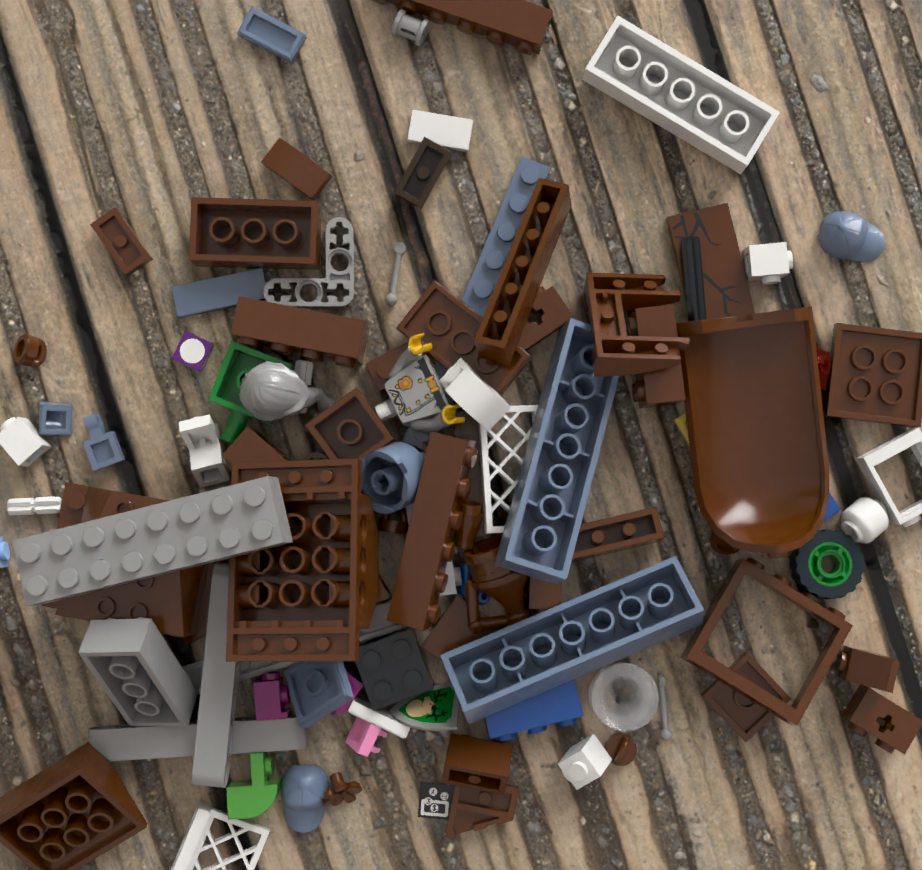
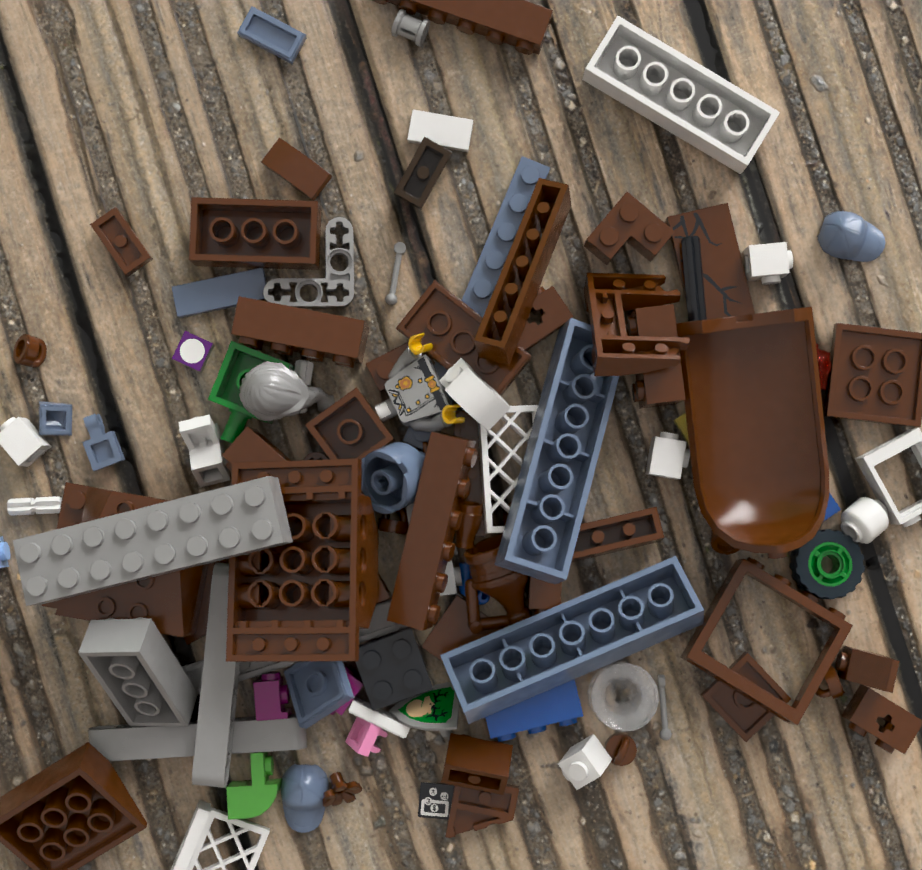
none -> reddish brown brick [584,192,675,265]
none -> white brick [645,432,690,480]
none -> reddish brown tile [815,665,845,699]

